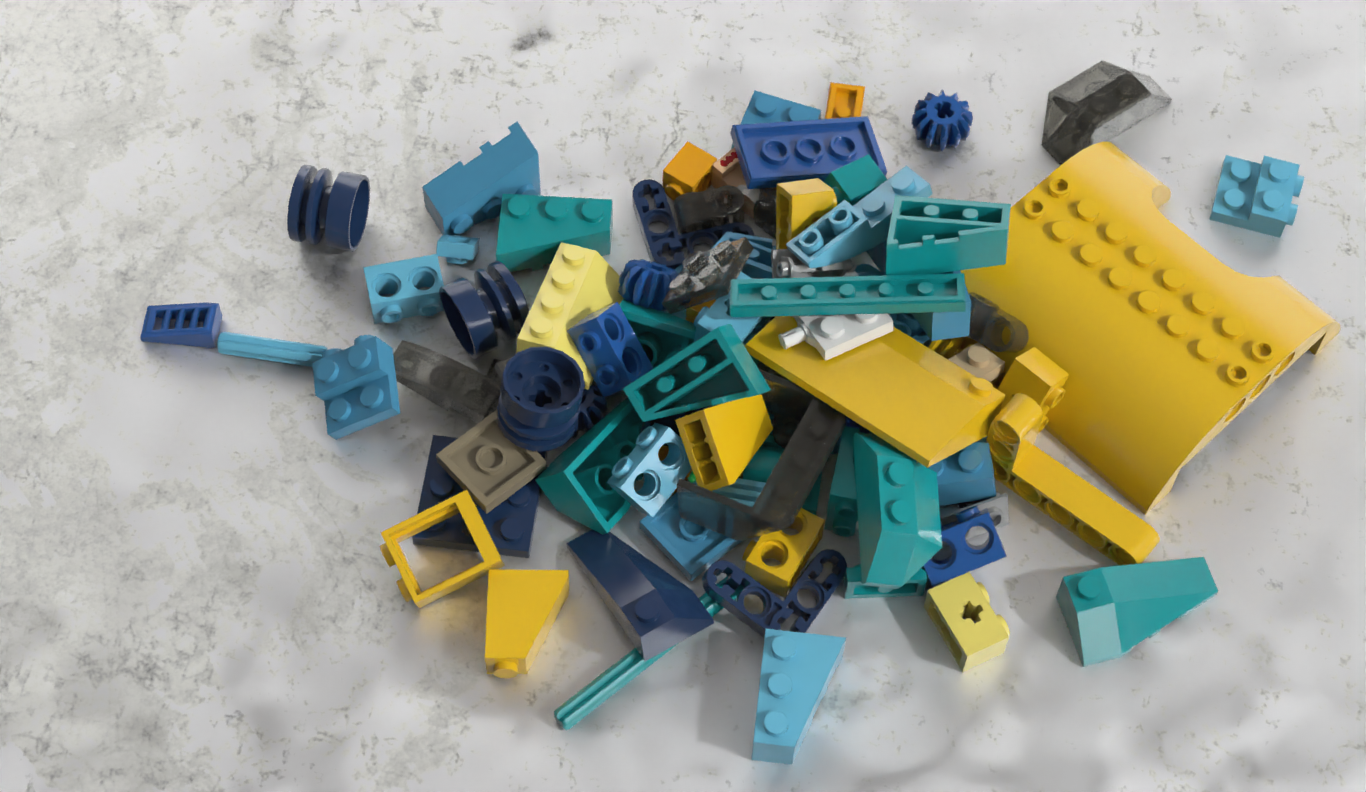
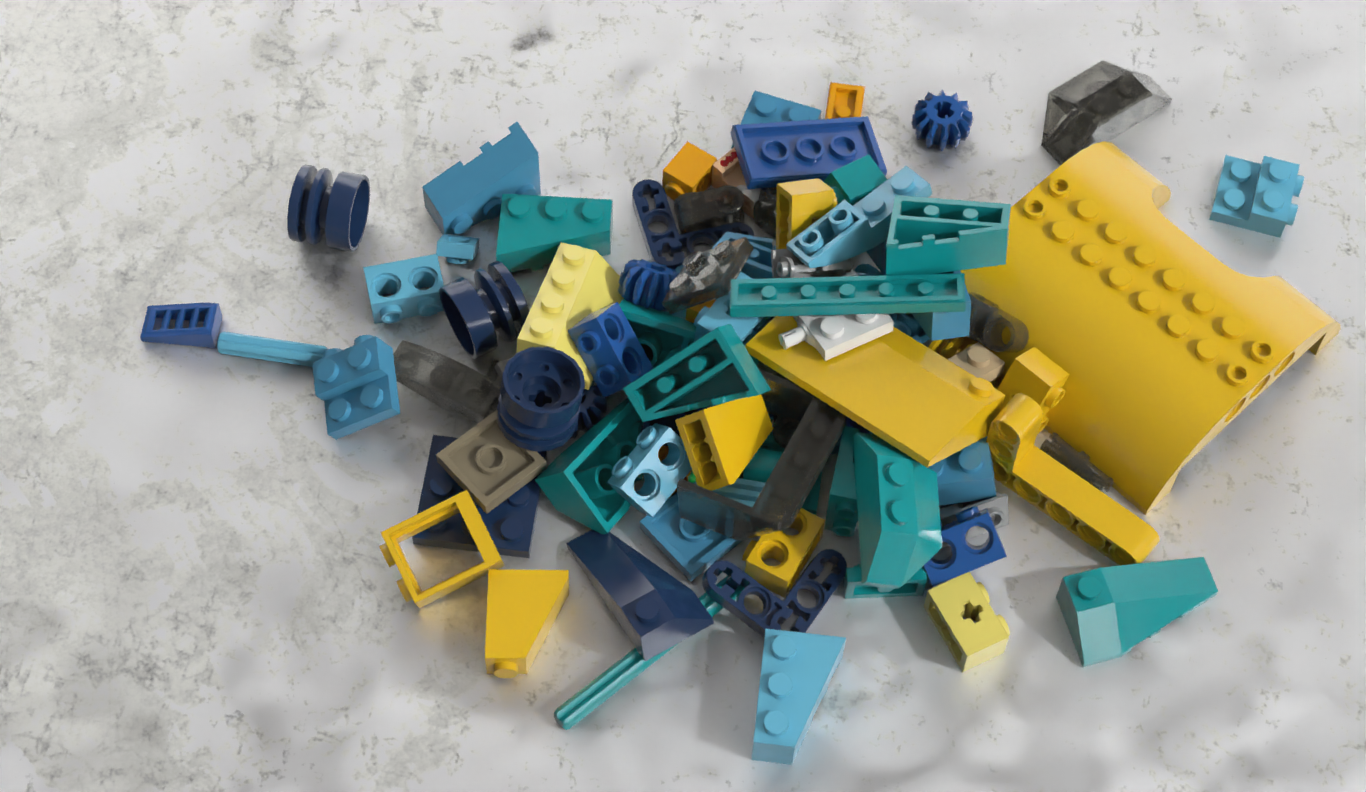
none -> clear smoke pin [1040,432,1114,494]

